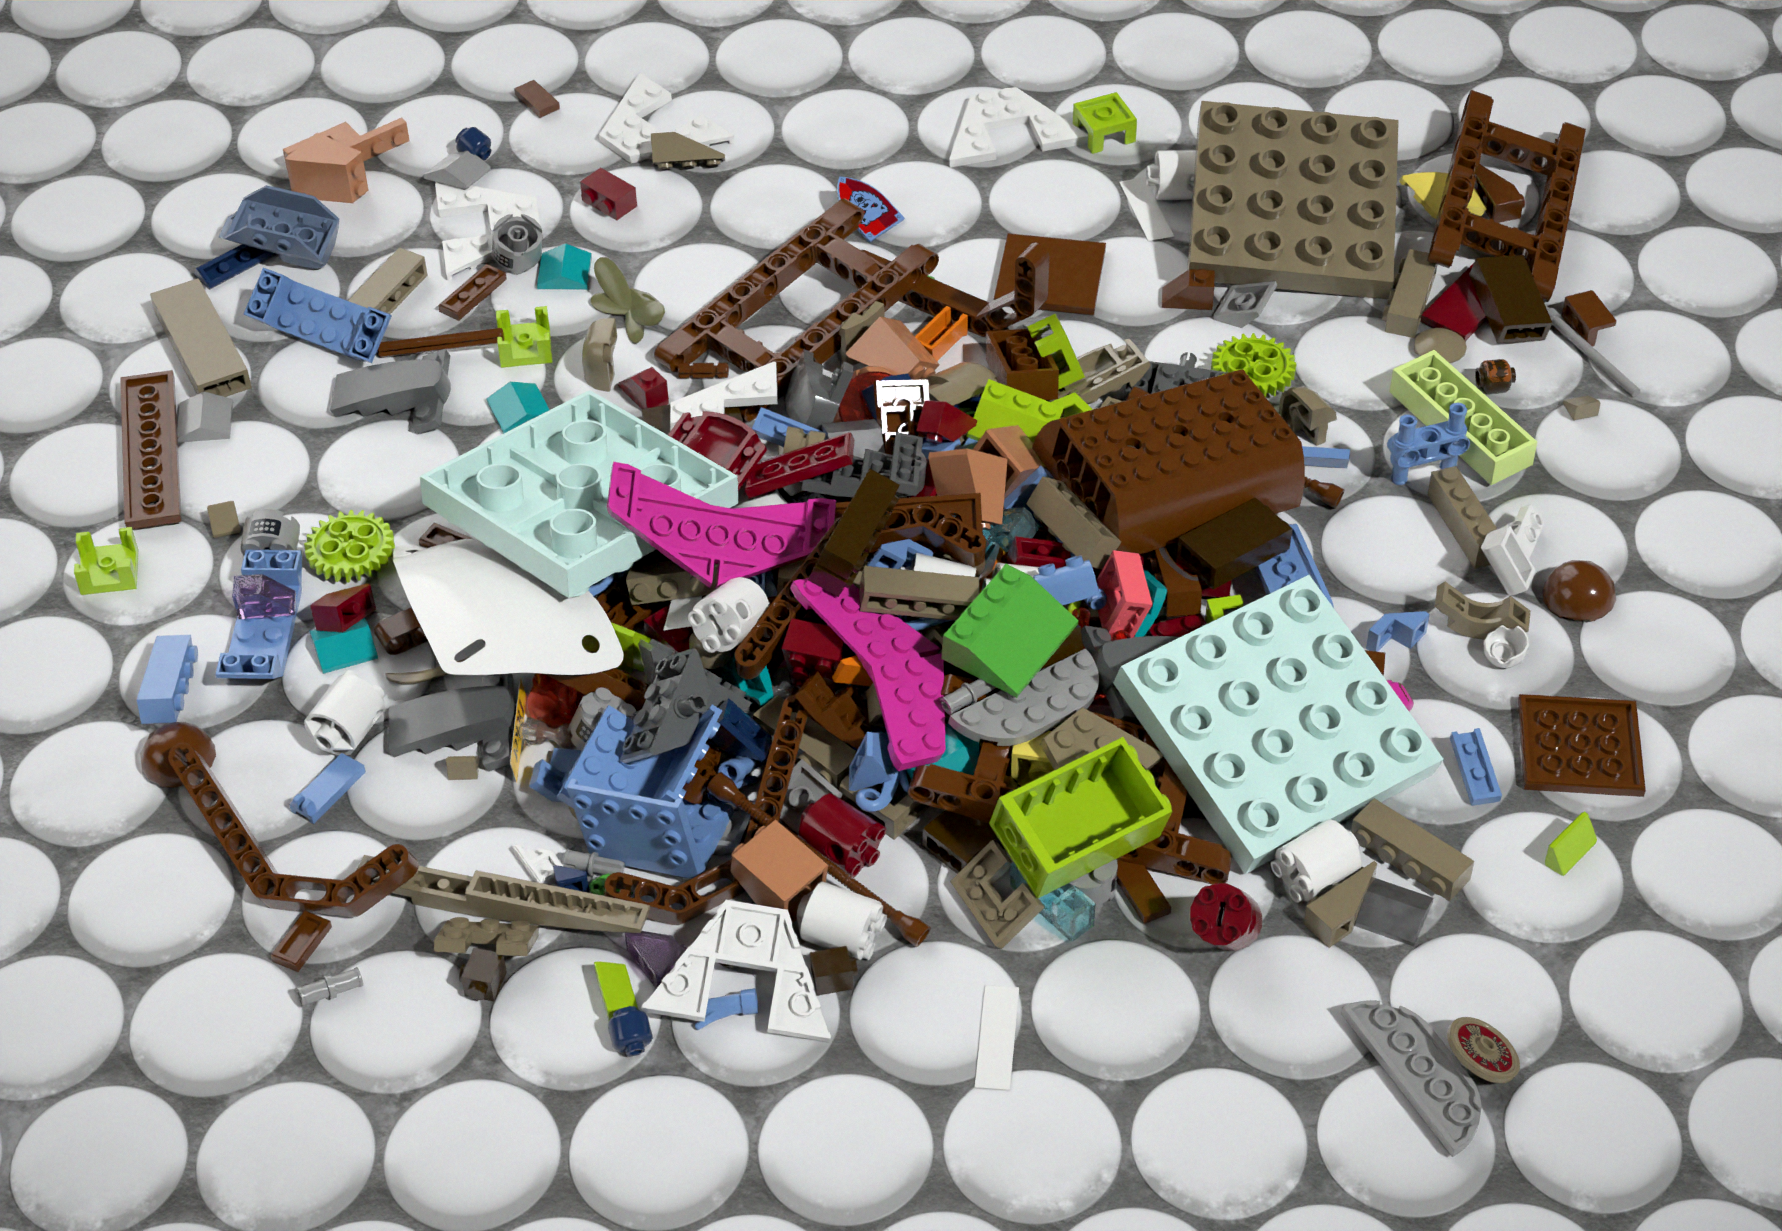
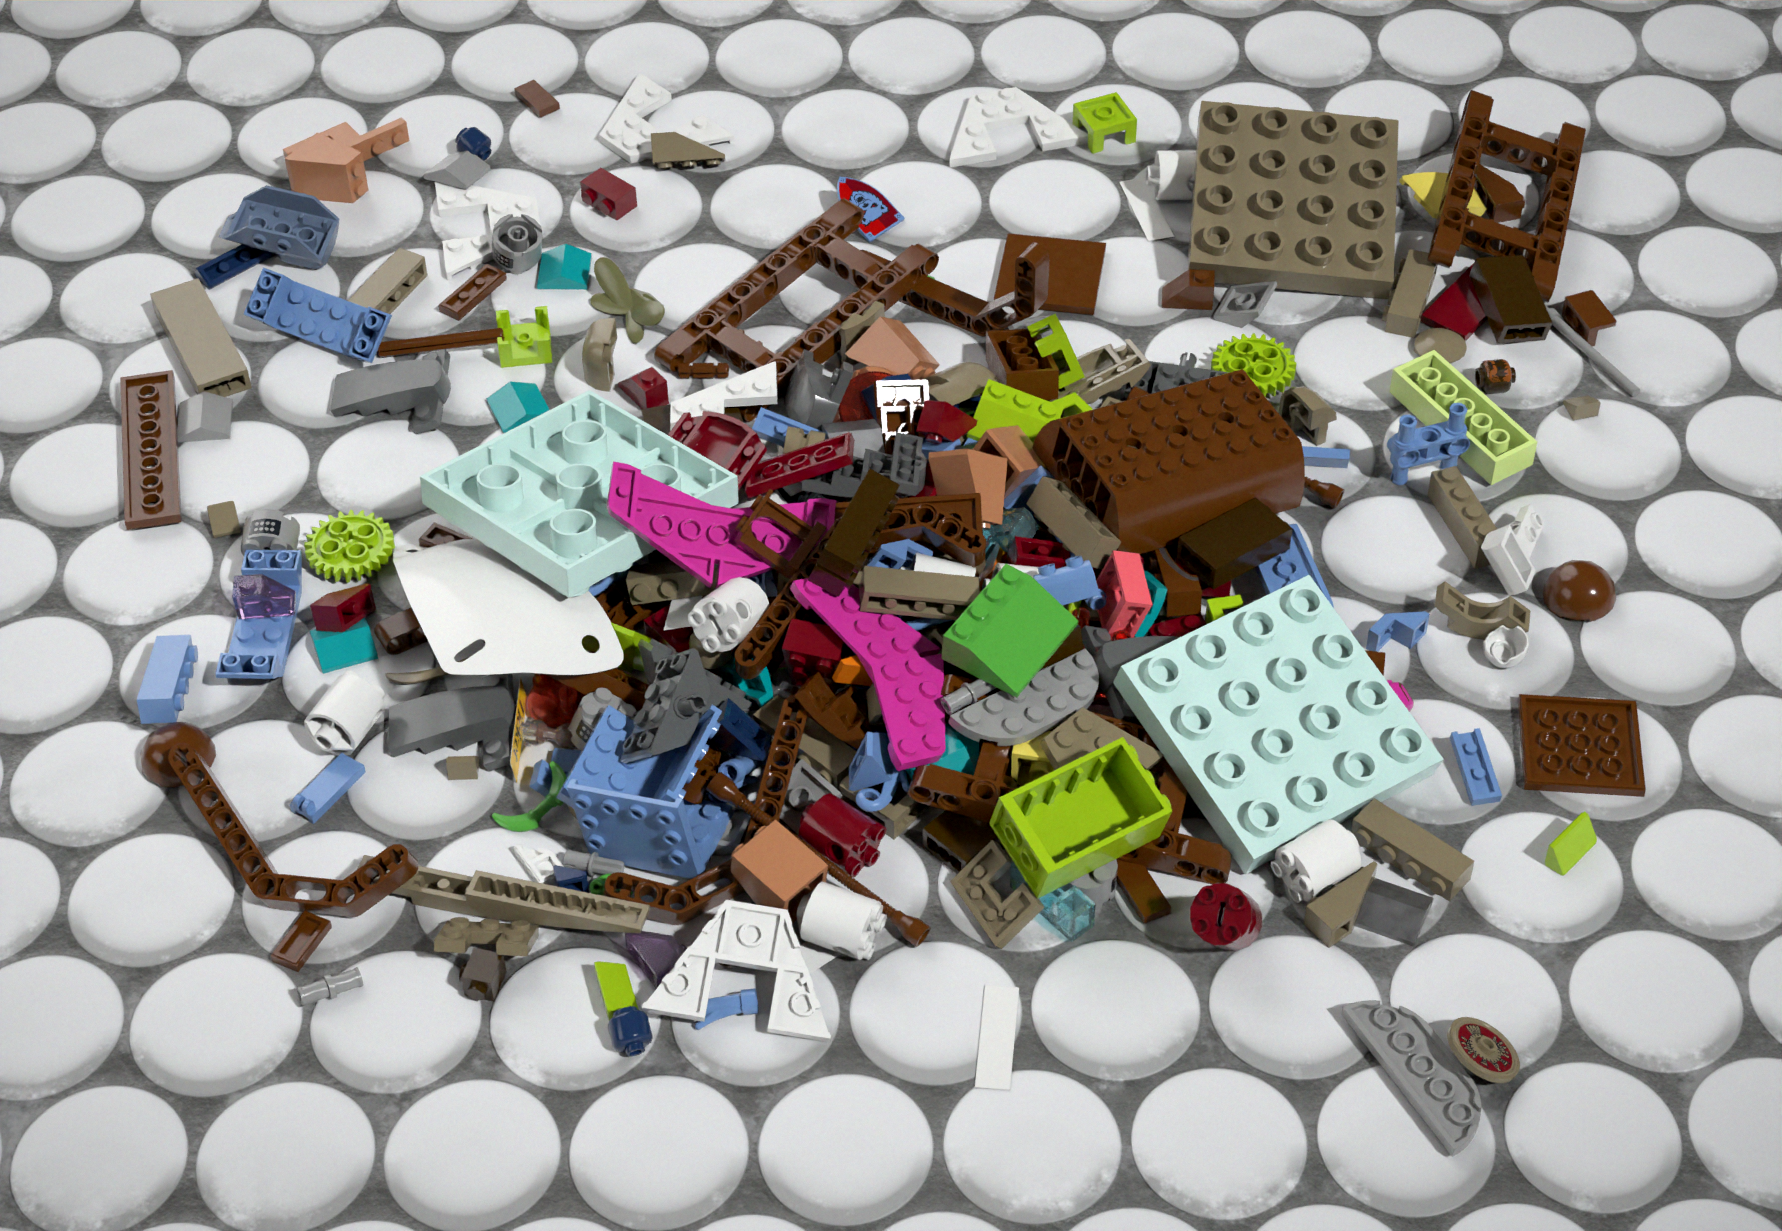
lime panel [74,527,138,595] -> none
dark brown brick [810,946,858,996] -> none
orange window [915,306,968,361] -> none
none -> bright green piece [492,761,567,832]
none -> reddish brown panel [734,489,827,580]

